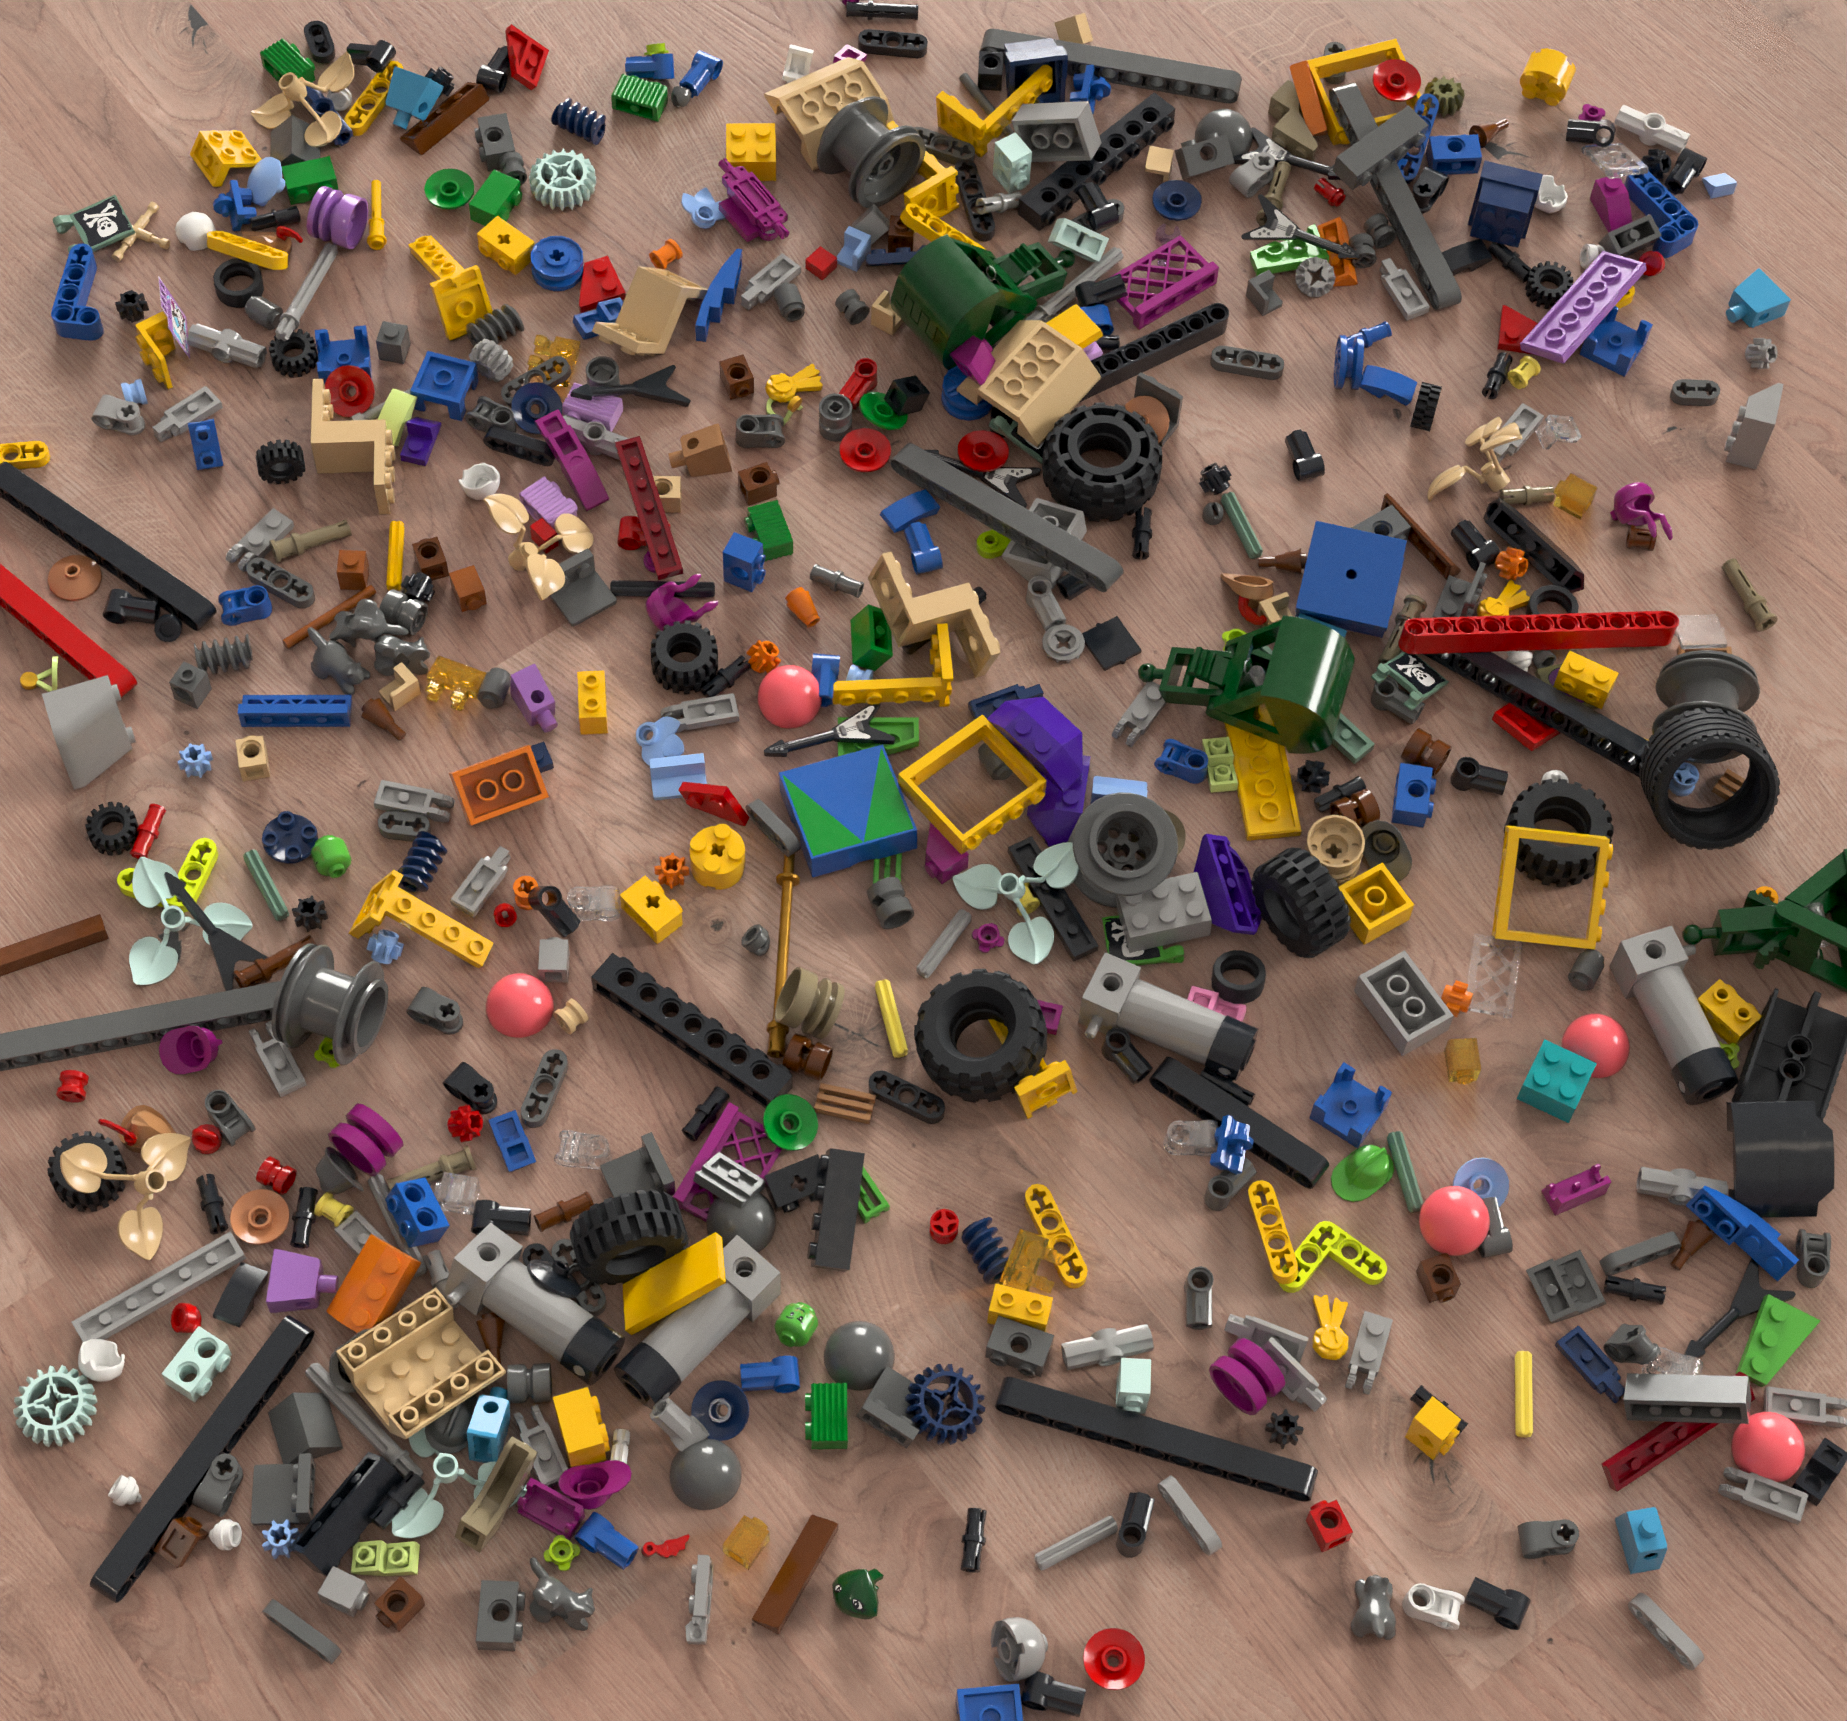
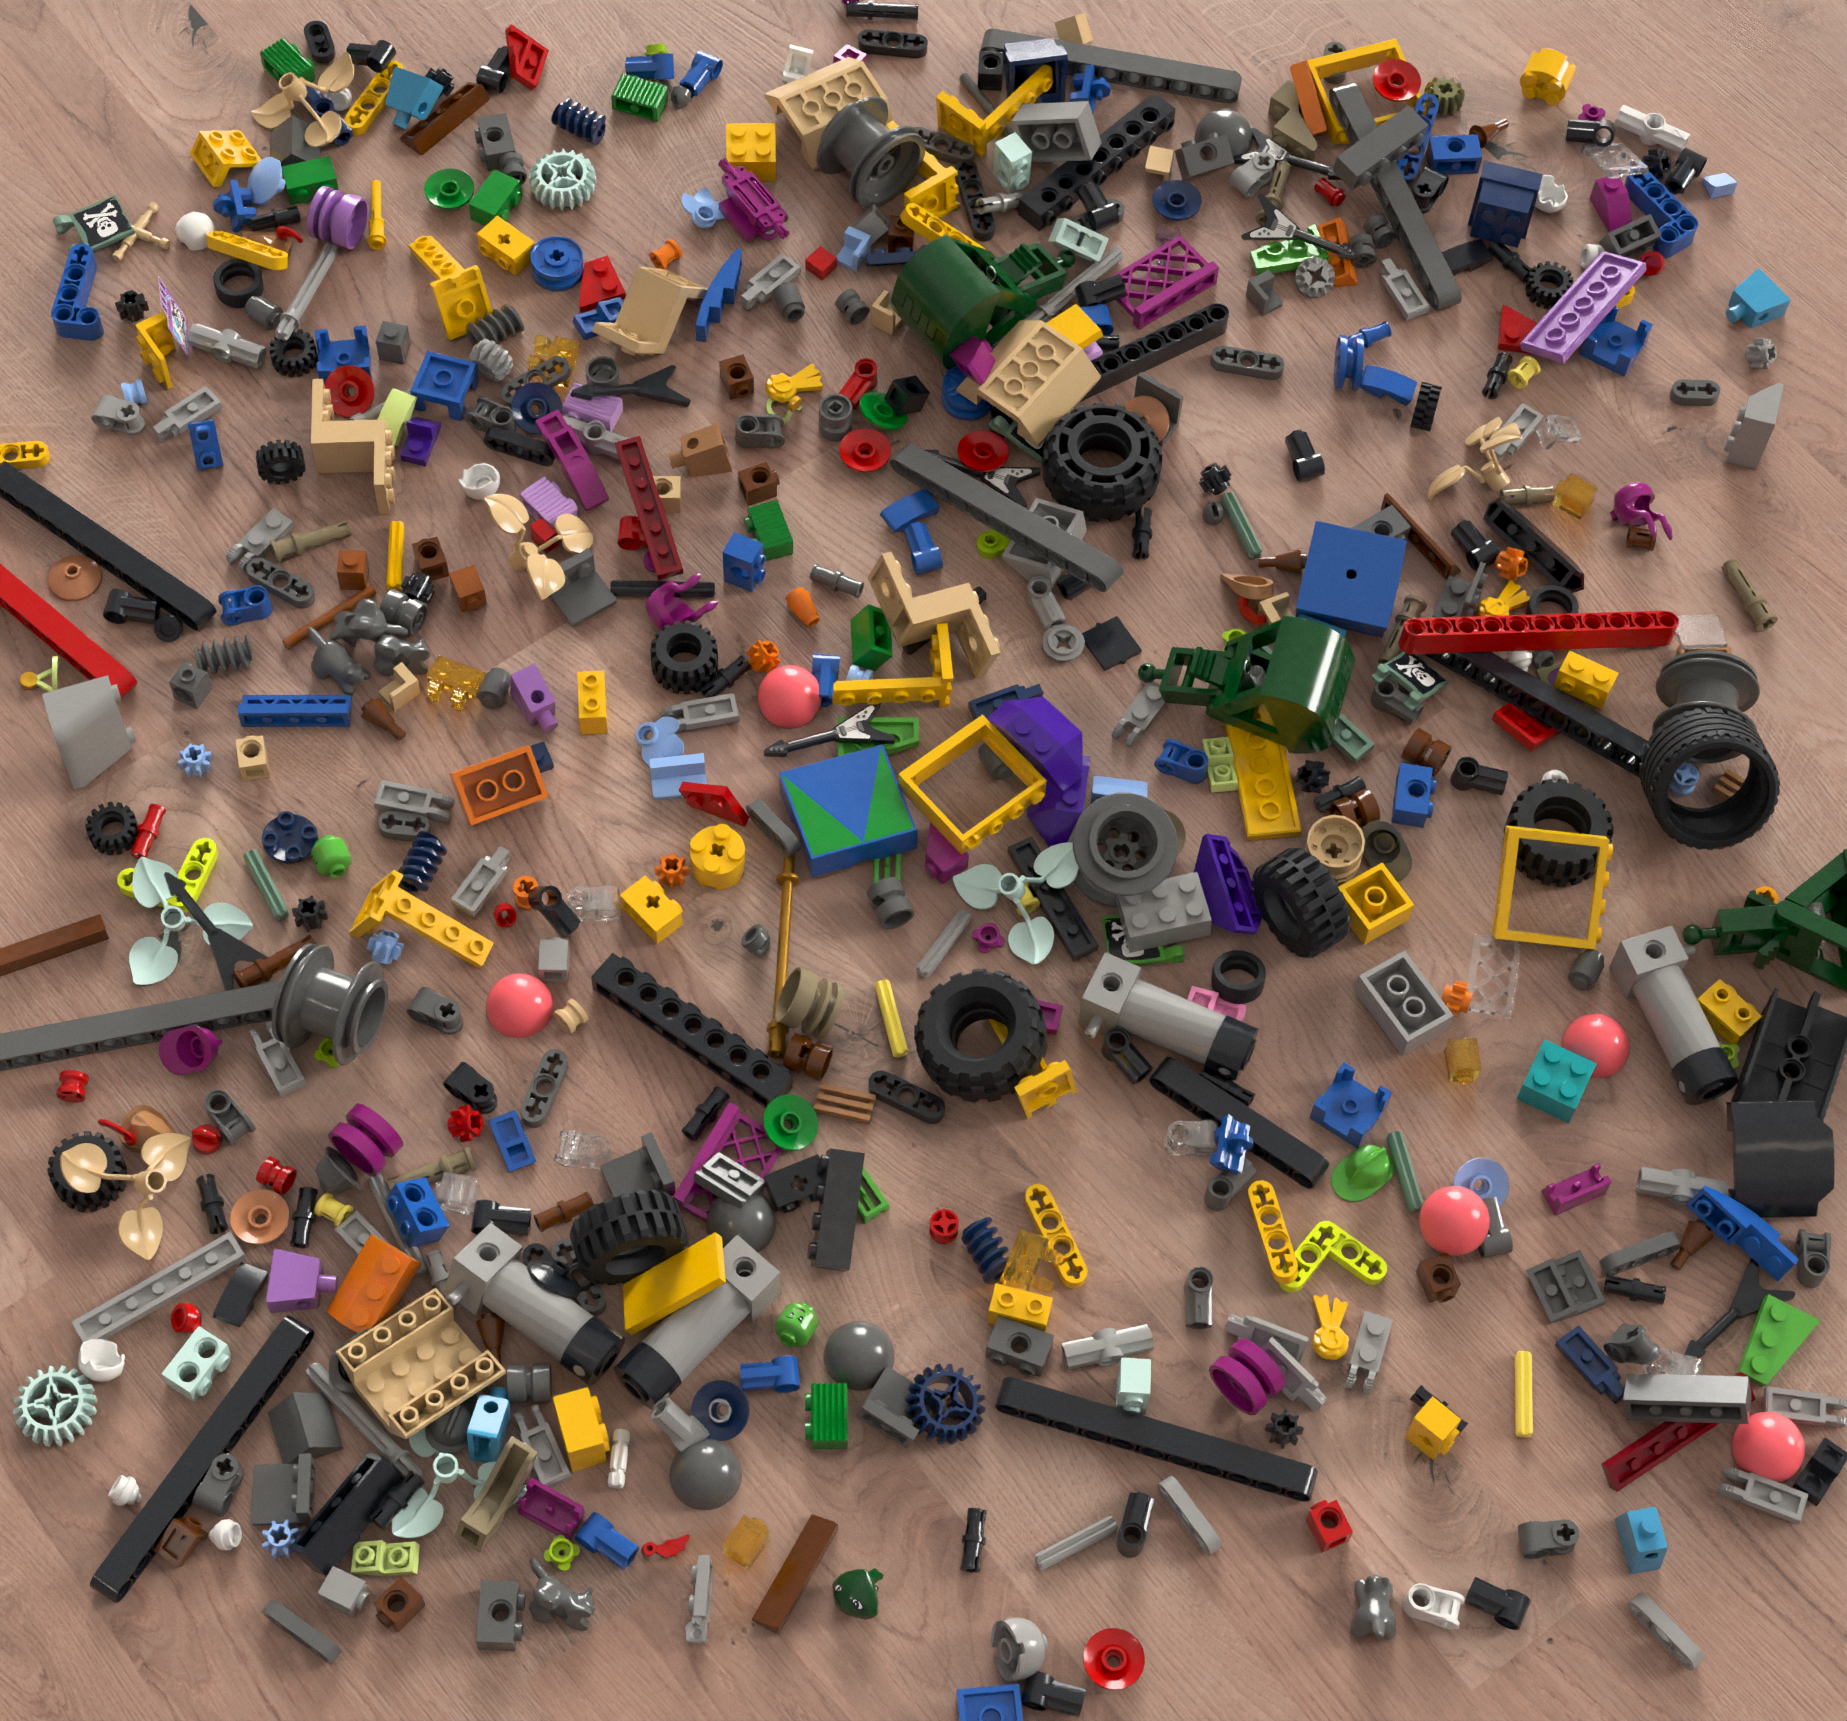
magenta piece [558,1460,632,1510] -> none

